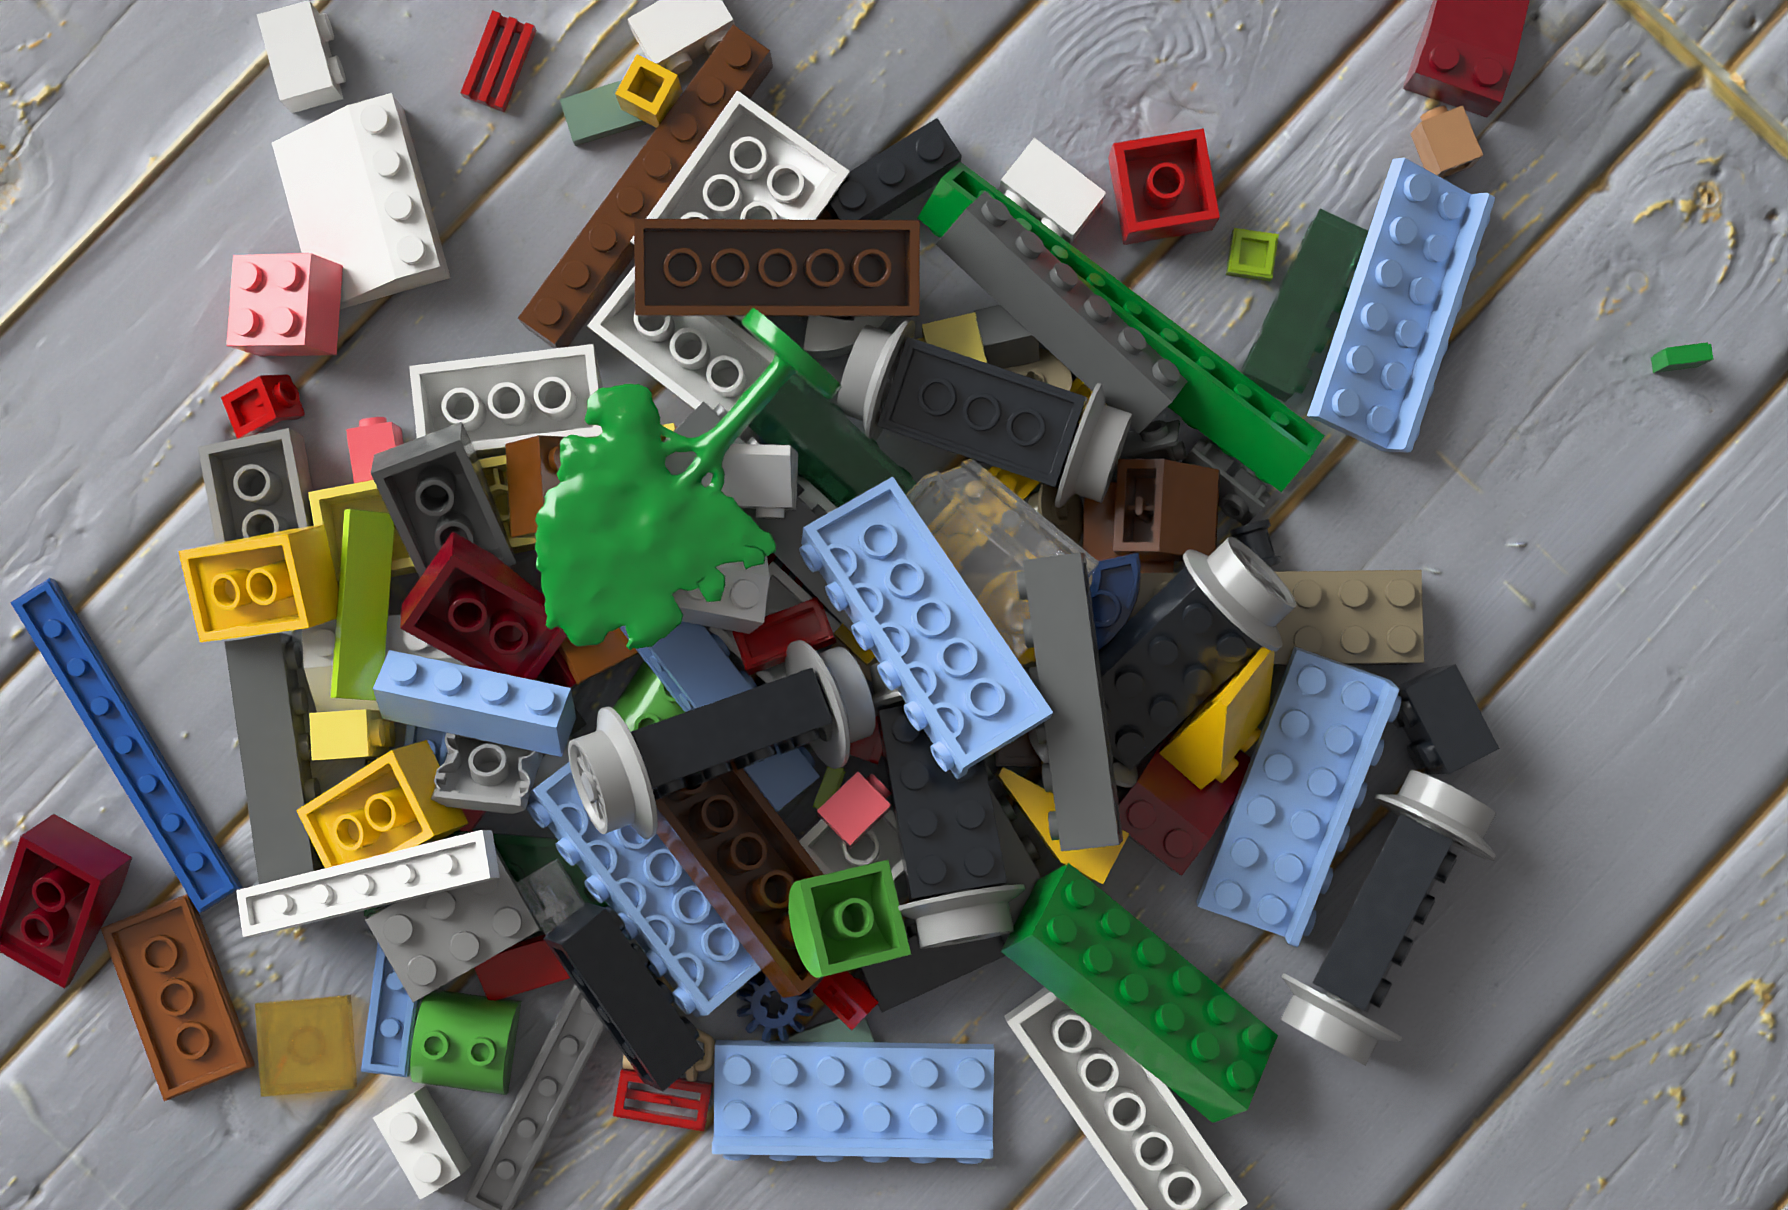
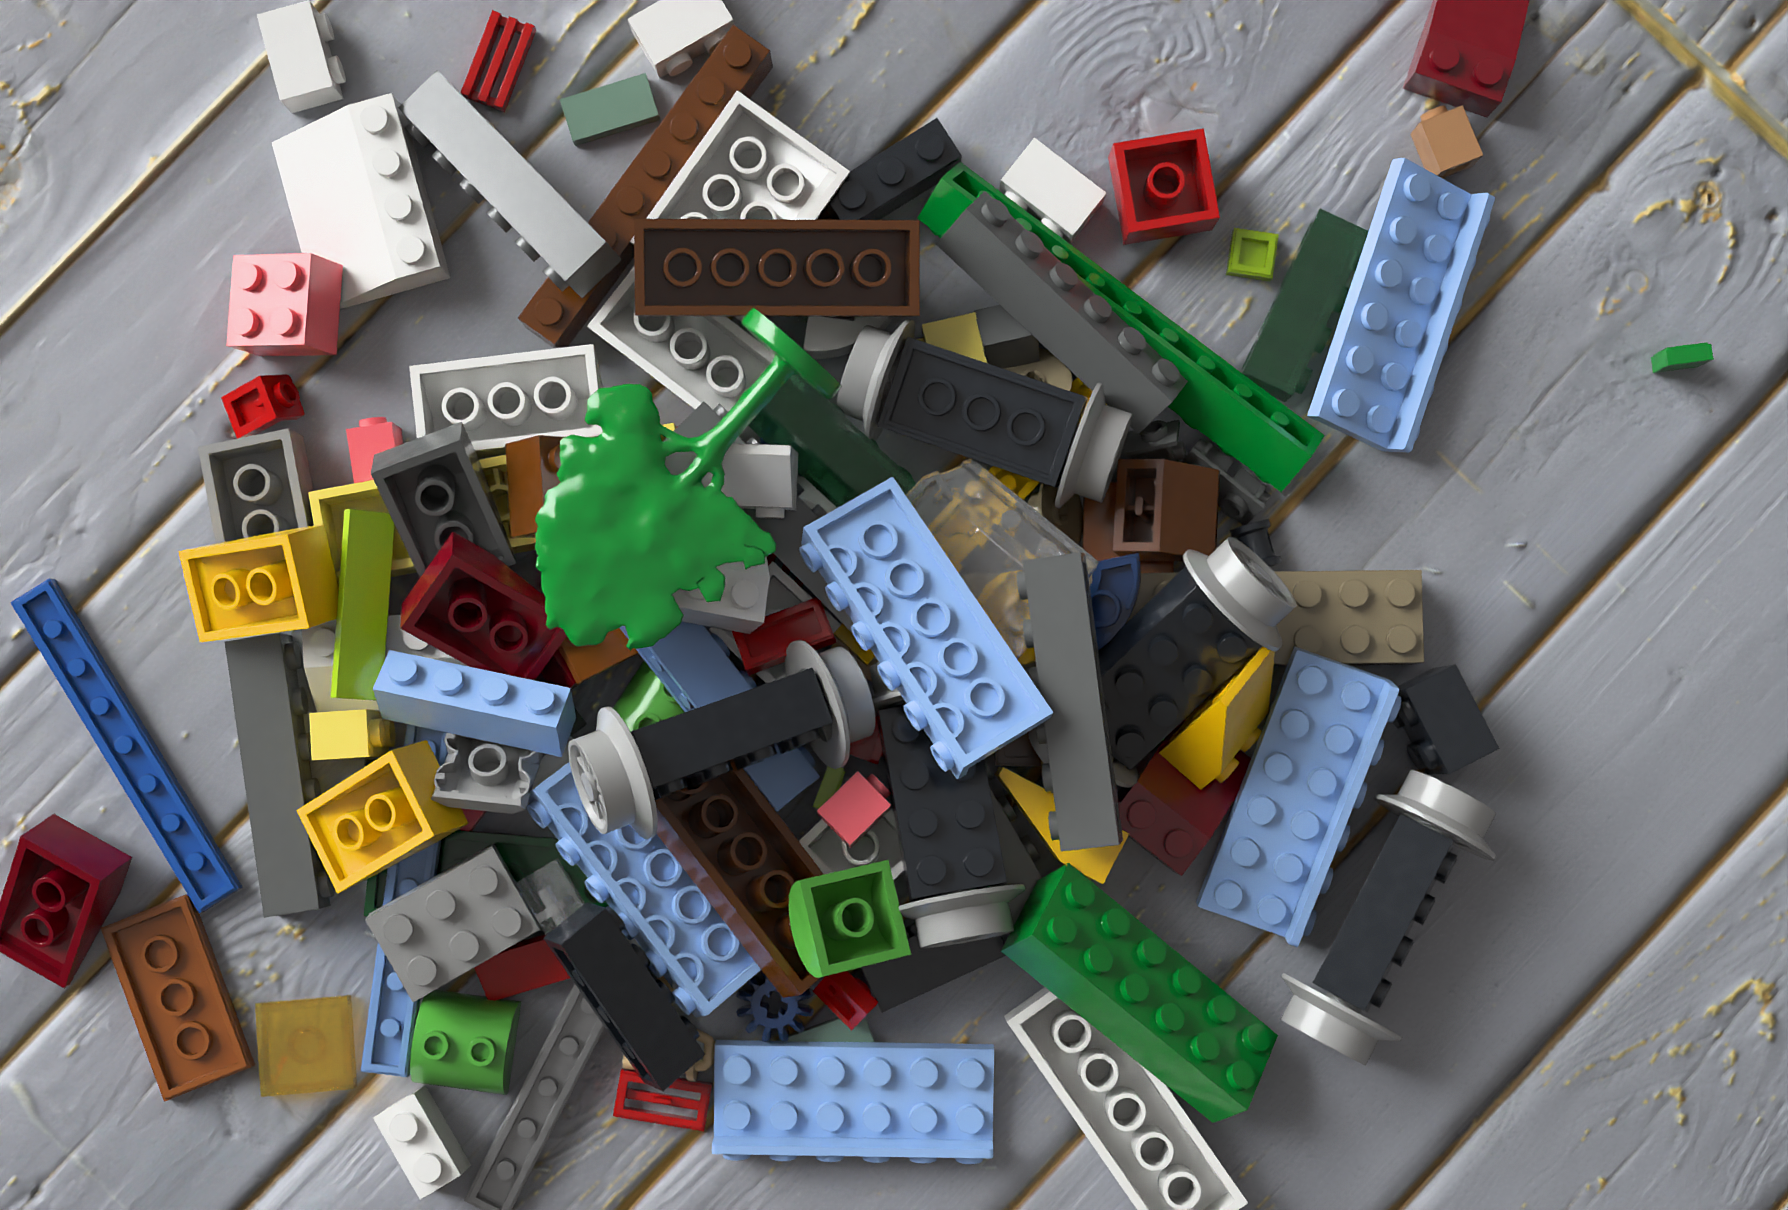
white plate [236,830,500,937] -> none
yellow brick [615,54,683,128] -> none
none -> brick [398,70,622,298]

